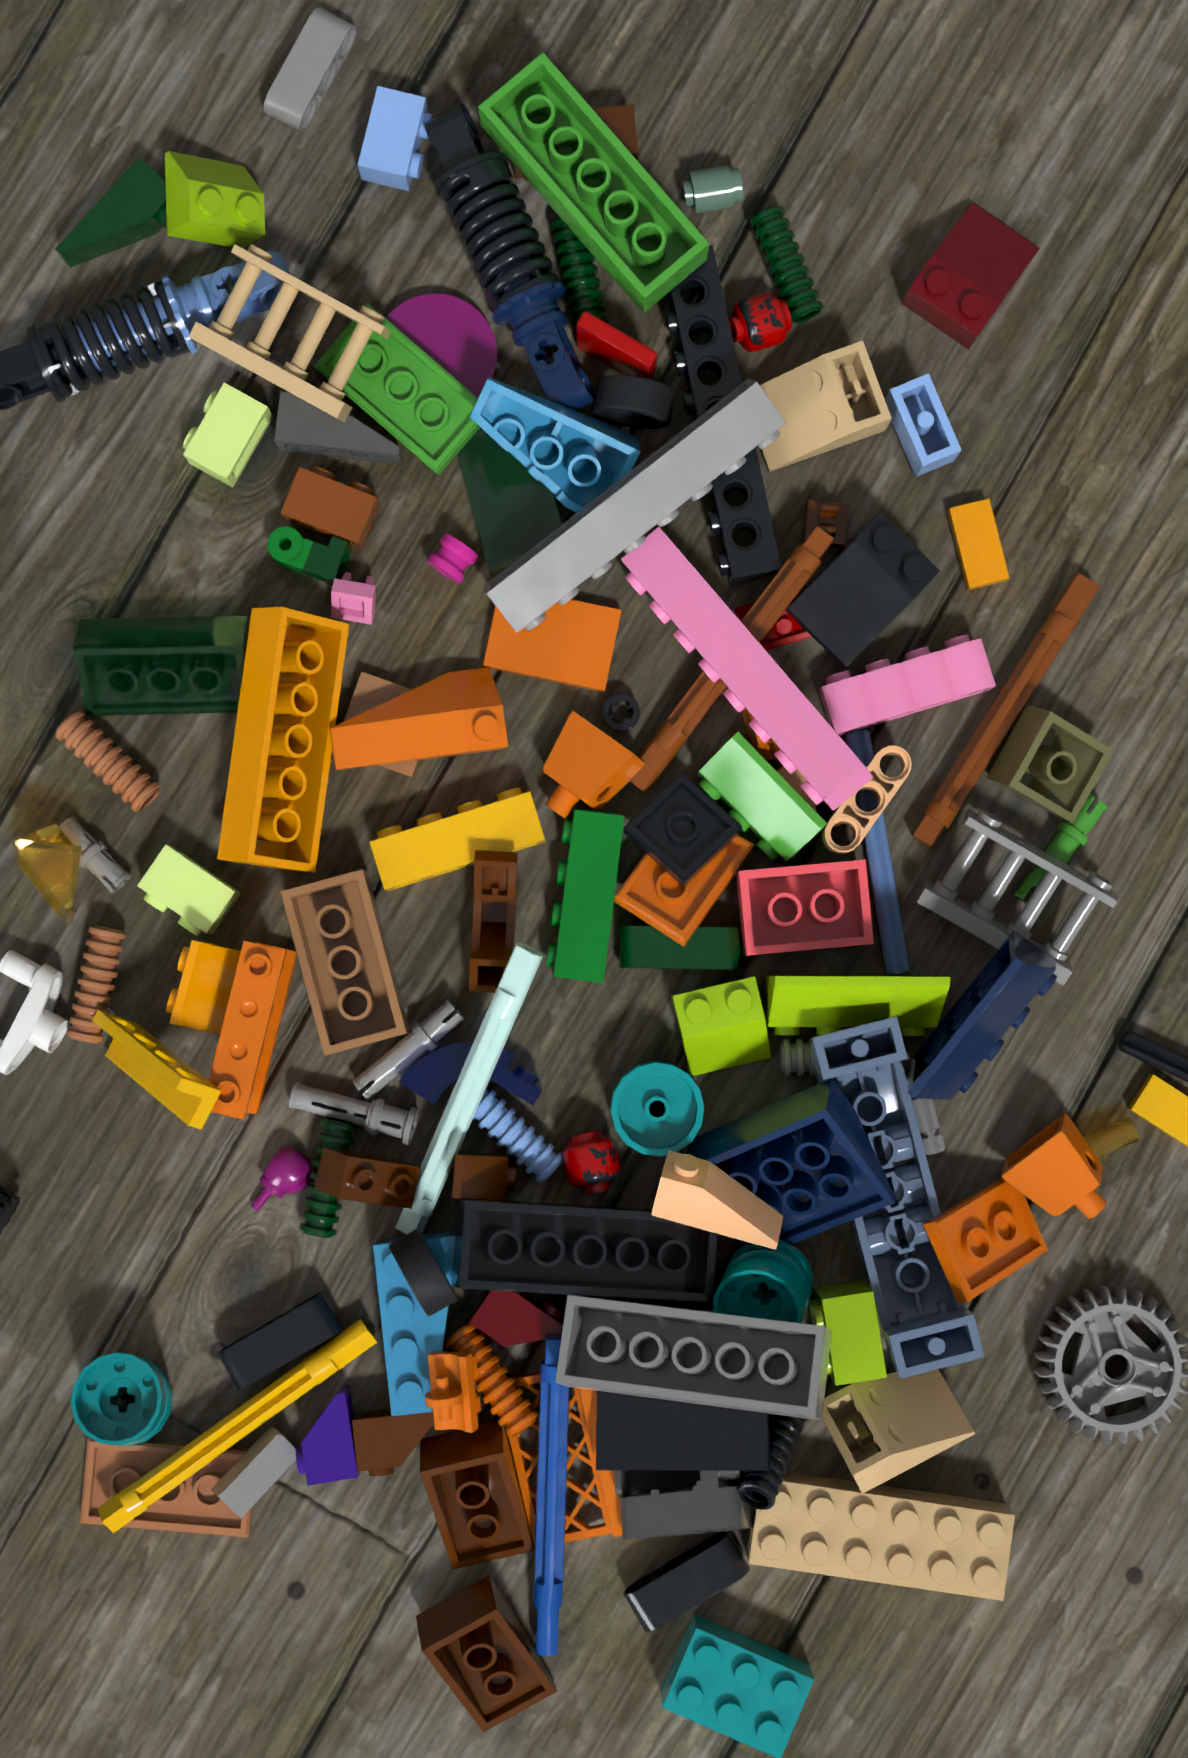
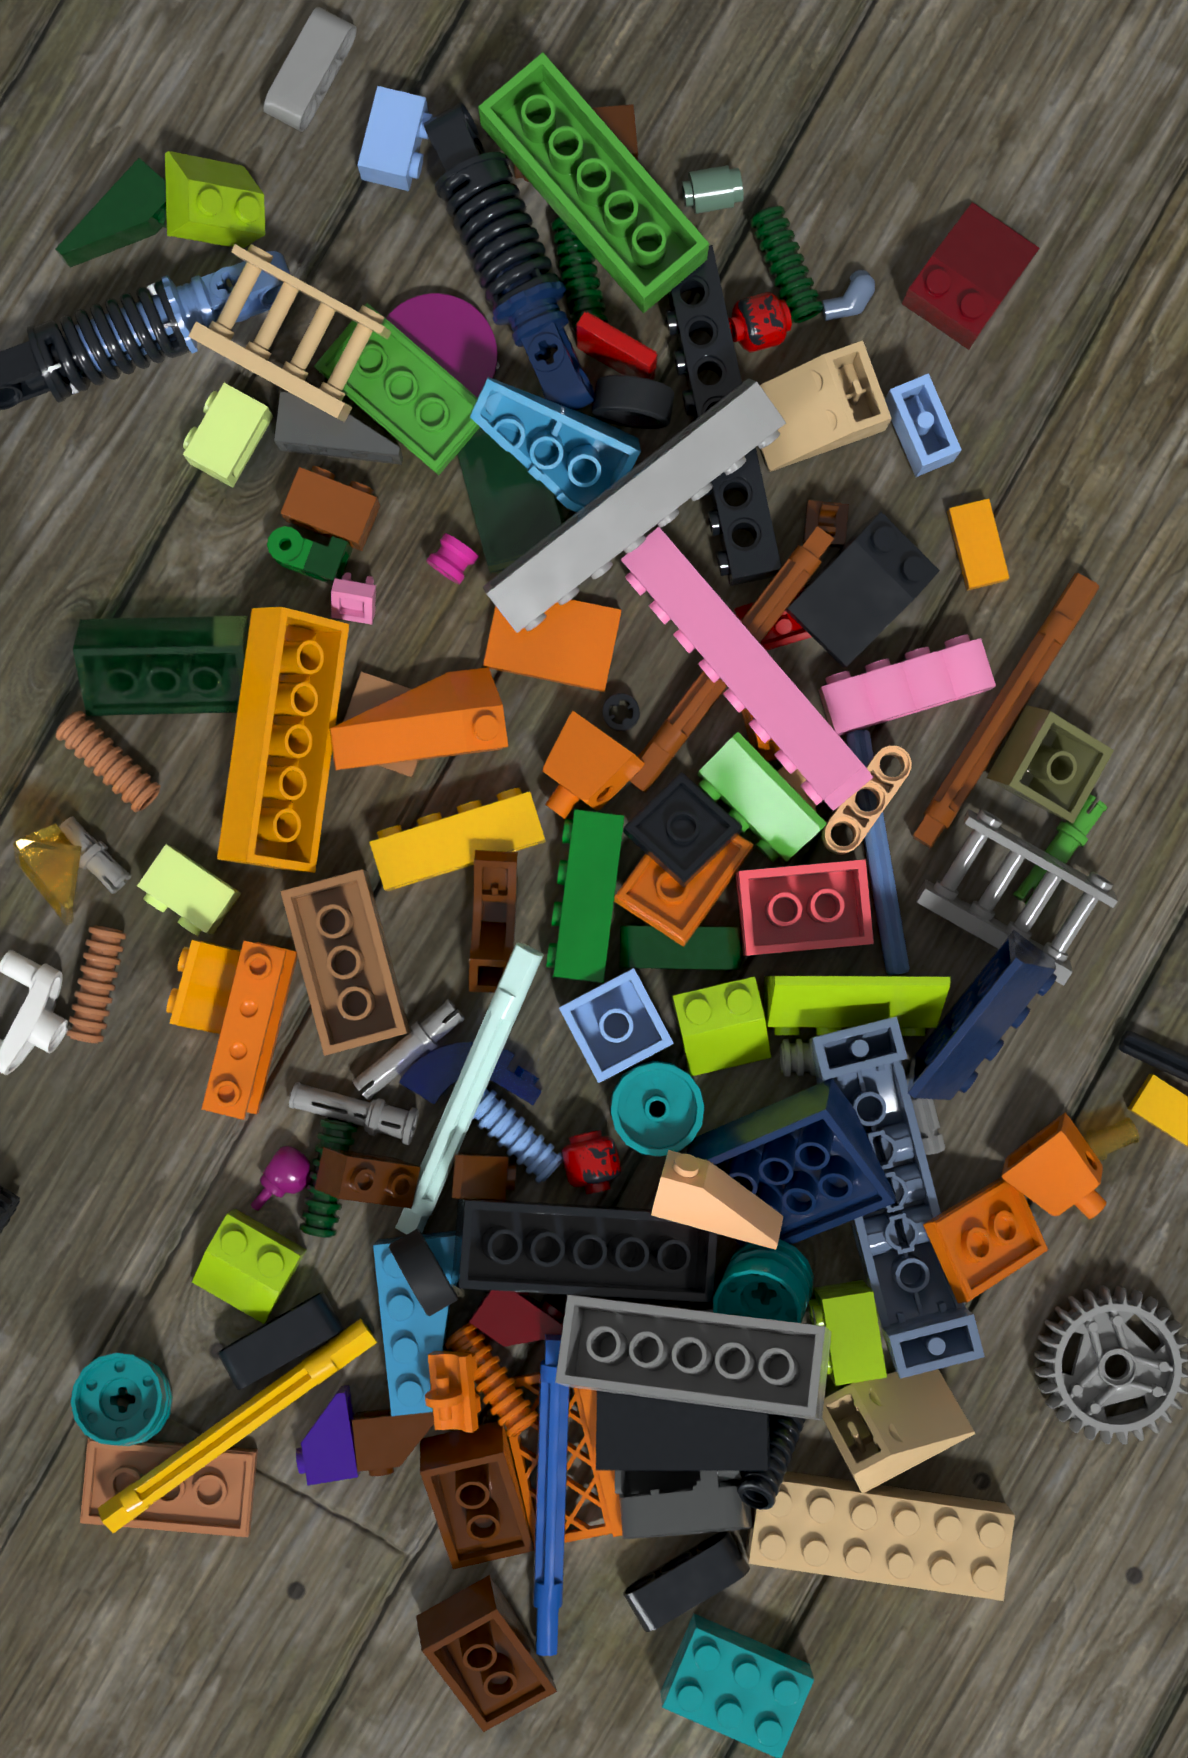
yellow fence [92,1010,221,1130] -> none
light grey slope [211,1425,296,1518] -> none
none -> lime slope [192,1209,307,1324]
none -> light blue brick [559,968,674,1083]
none -> sand blue arm [821,270,875,321]

